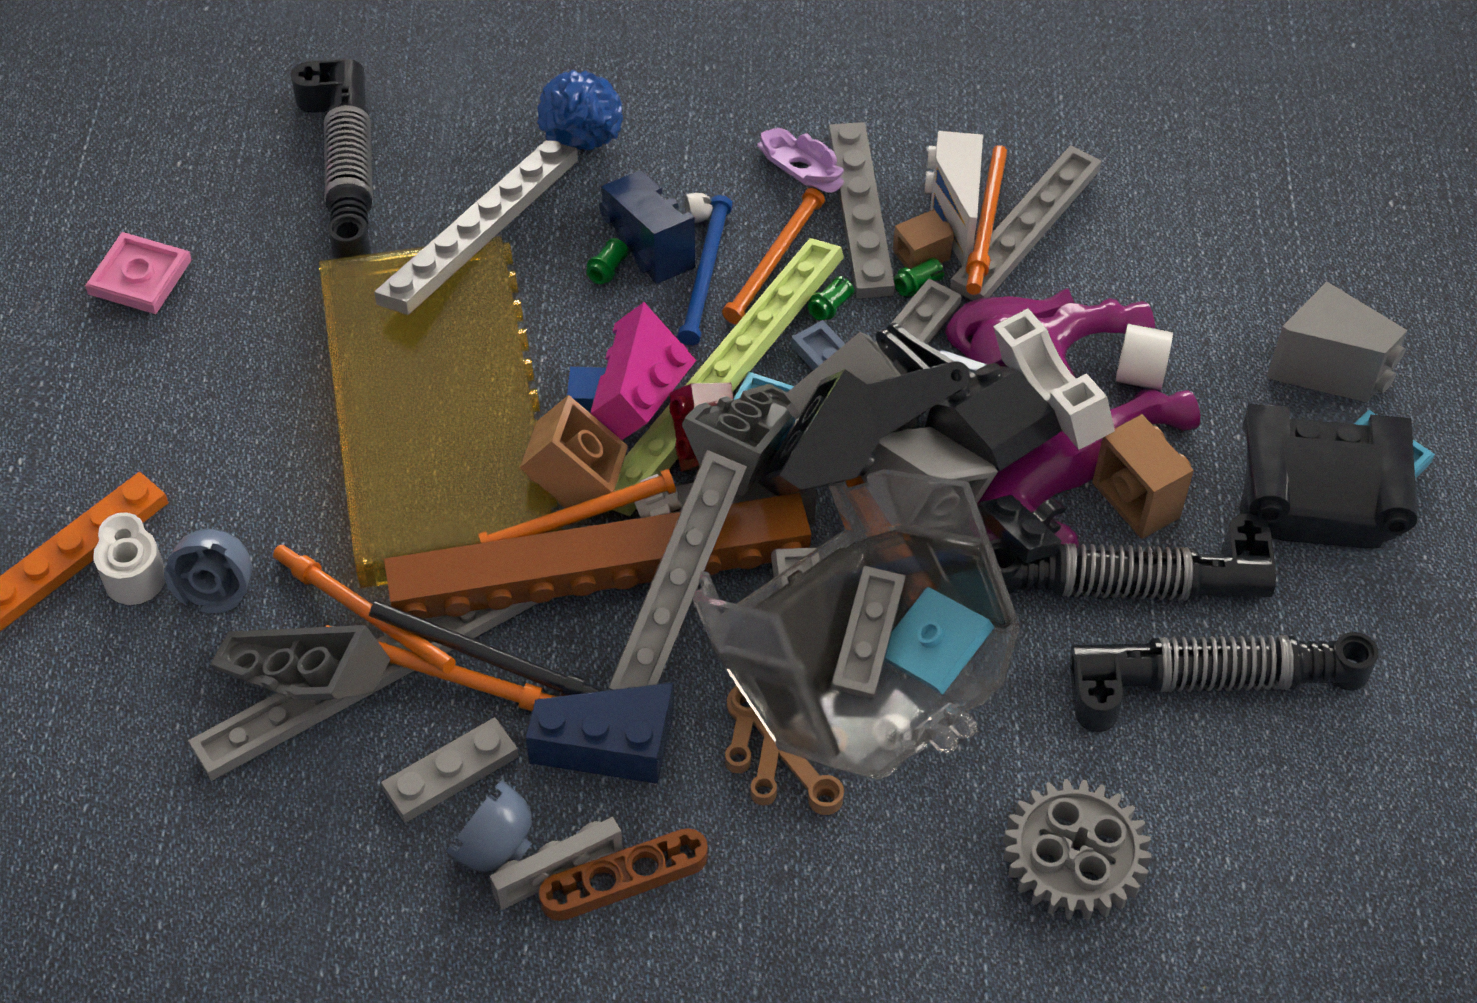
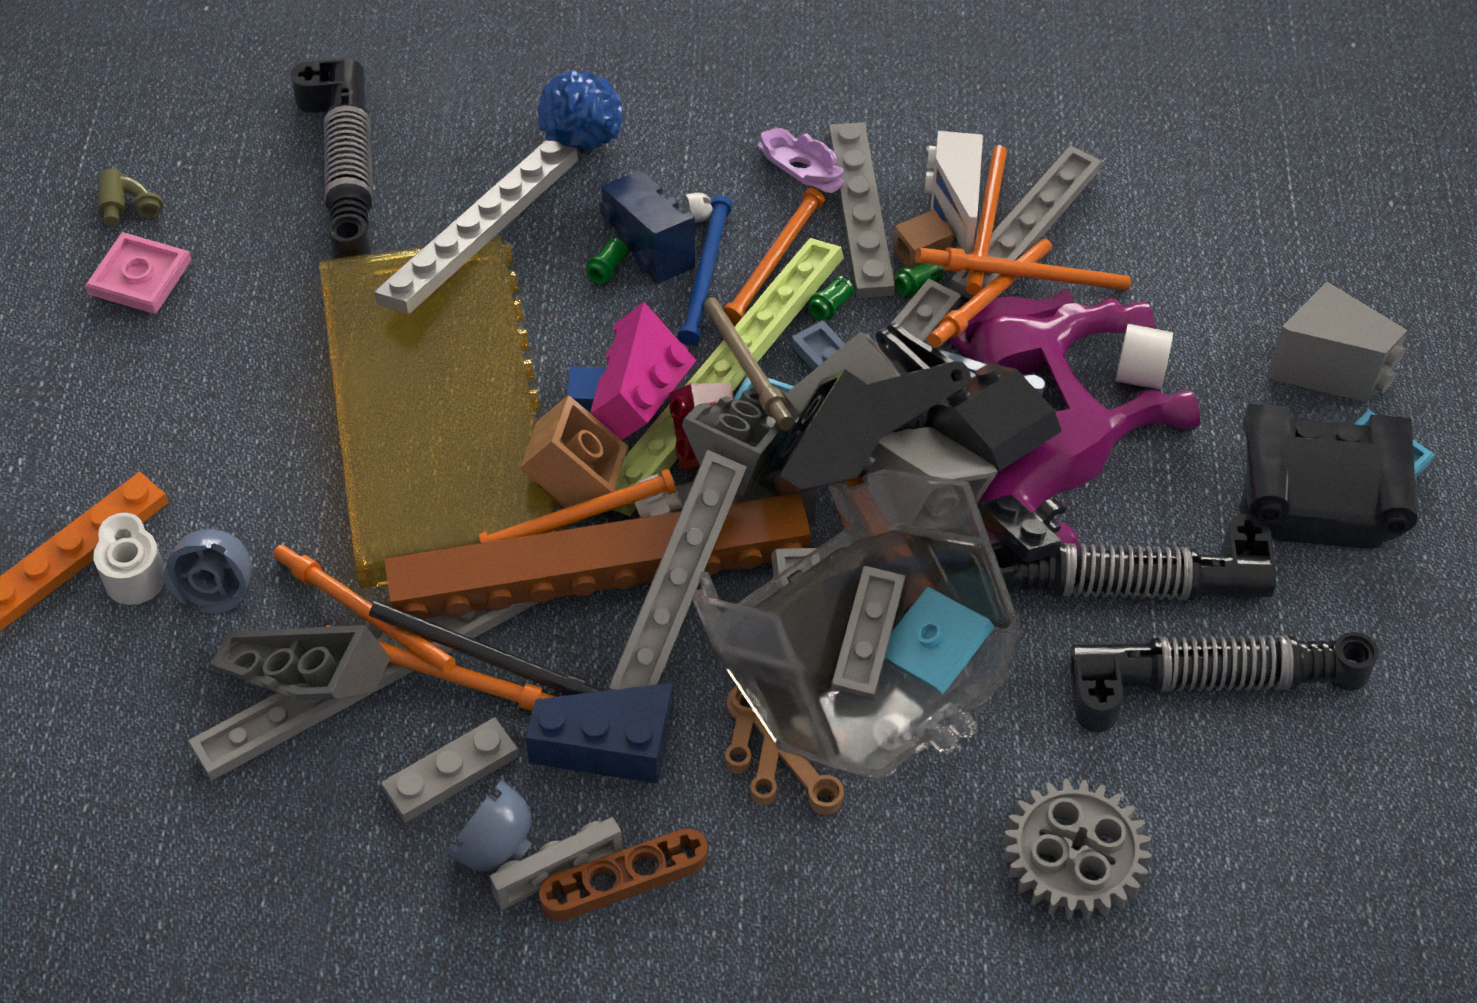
white arch [993,309,1115,450] -> none
medium nougat brick [1092,414,1194,539] -> none
none -> olive plant [98,169,163,226]
none -> dark tan bar [704,298,795,431]
none -> orange bar [915,247,1131,291]
none -> orange bar [927,238,1052,348]

